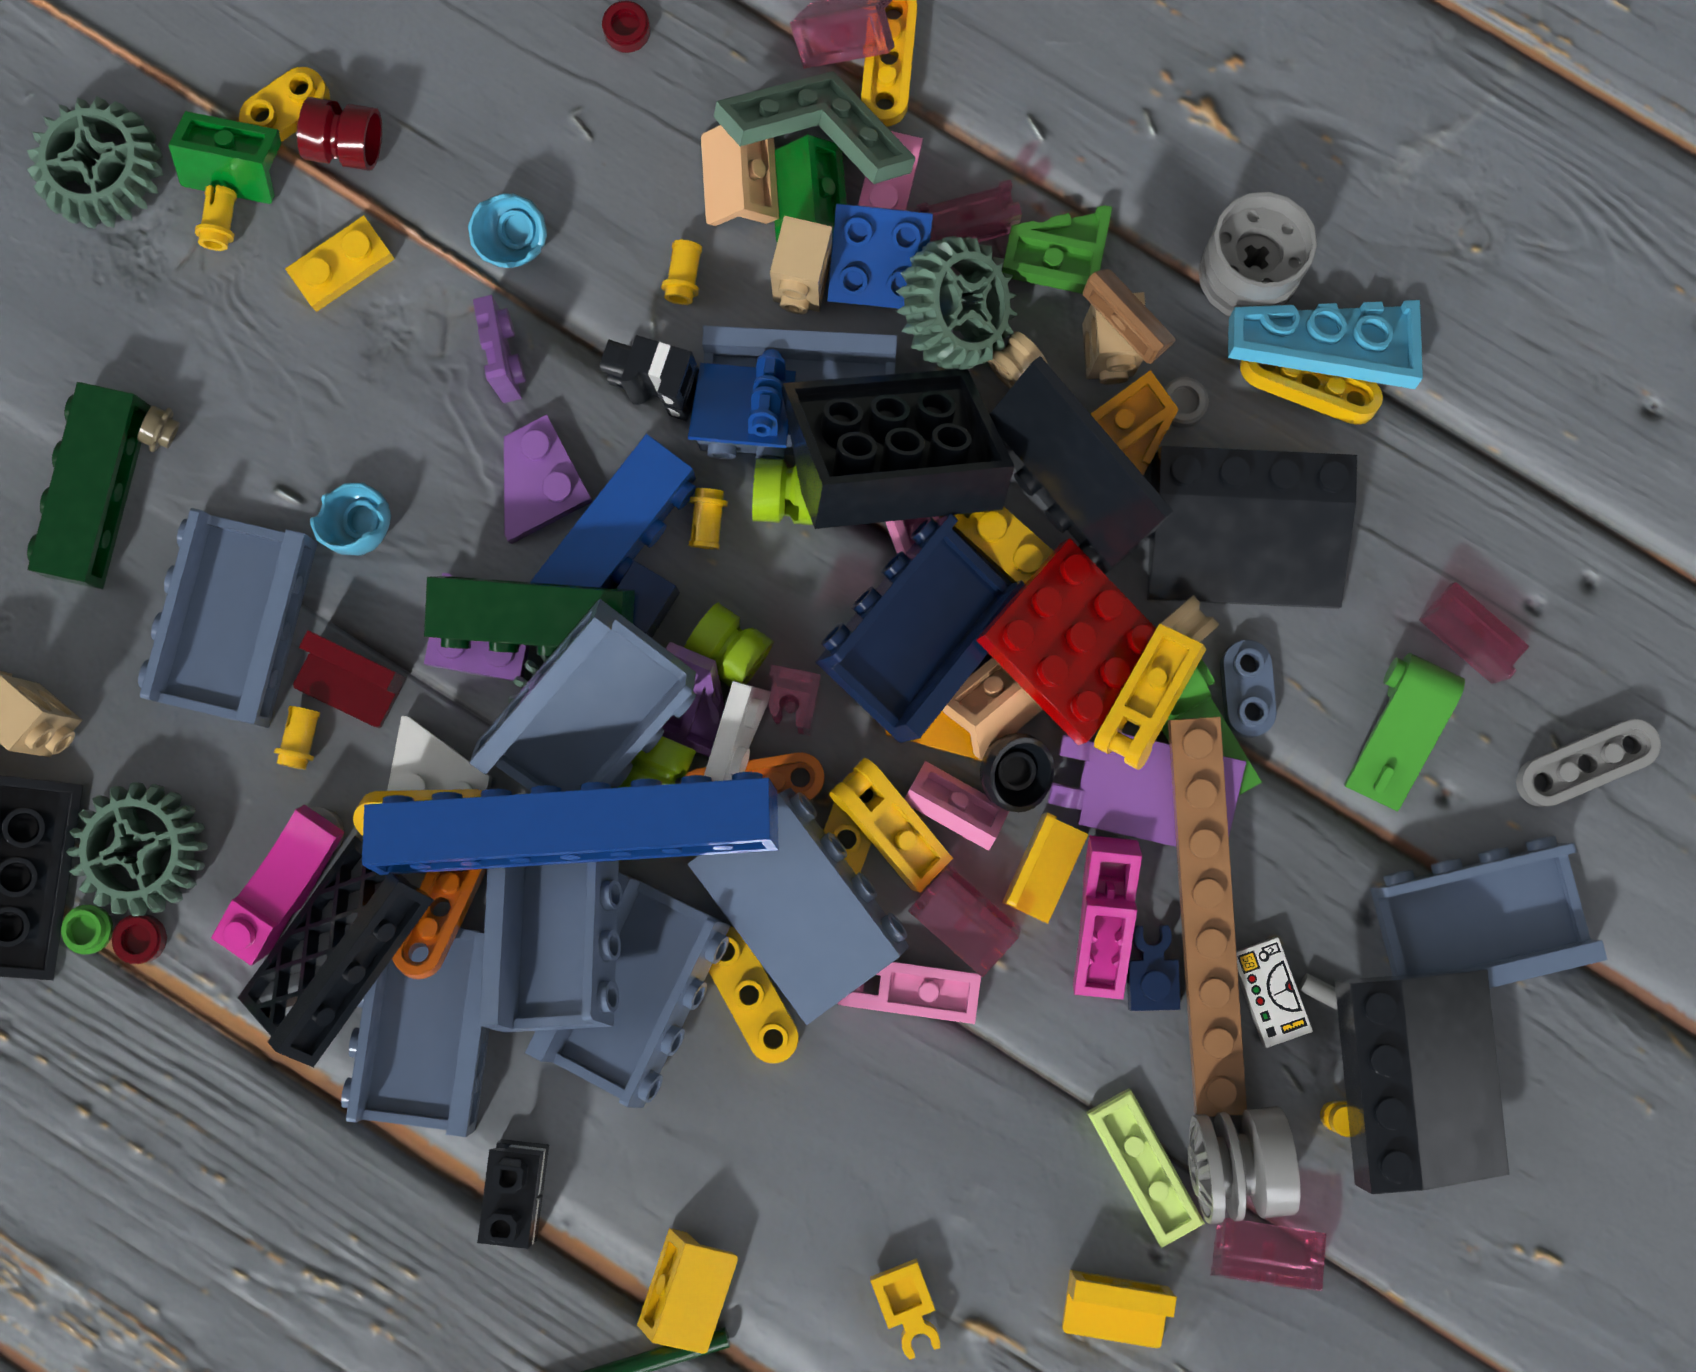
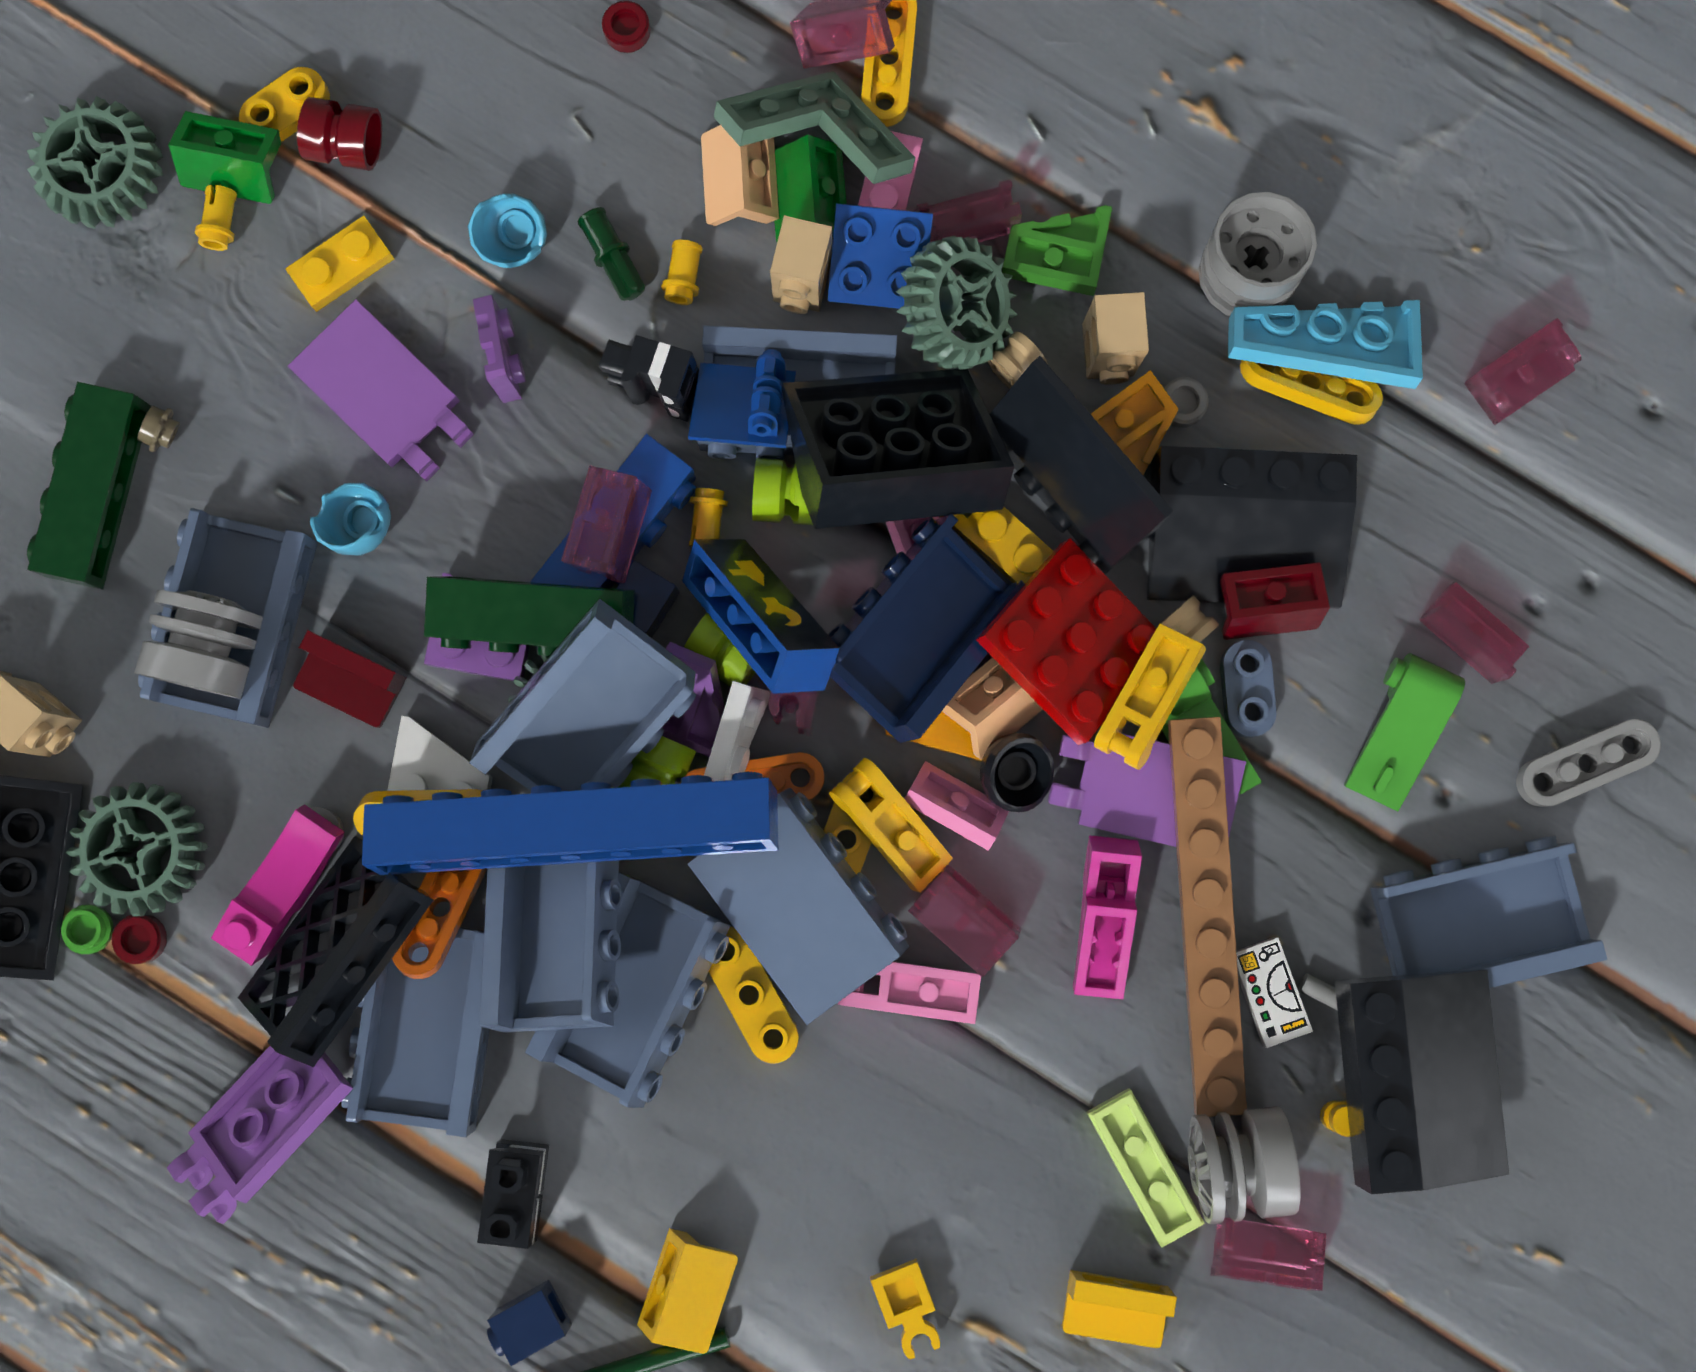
yellow pin [274,706,321,770] -> none
medium lavender wing [504,414,593,544] -> none
yellow panel [1002,812,1089,924] -> none
medium nougat slope [1083,269,1176,364] -> none
dark blue plate [1127,925,1180,1011] -> none
none -> light grey wheel [134,590,263,699]
none -> medium lavender tile [167,1046,353,1224]
none -> medium lavender tile [288,299,474,482]
none -> dark blue brick [487,1280,572,1366]
none -> clear pink hinge [561,466,652,584]
none -> dark green axle [578,207,645,301]
none -> brick [682,539,840,694]
none -> dark red panel [1220,563,1330,640]
none -> clear pink hinge [1464,318,1582,426]

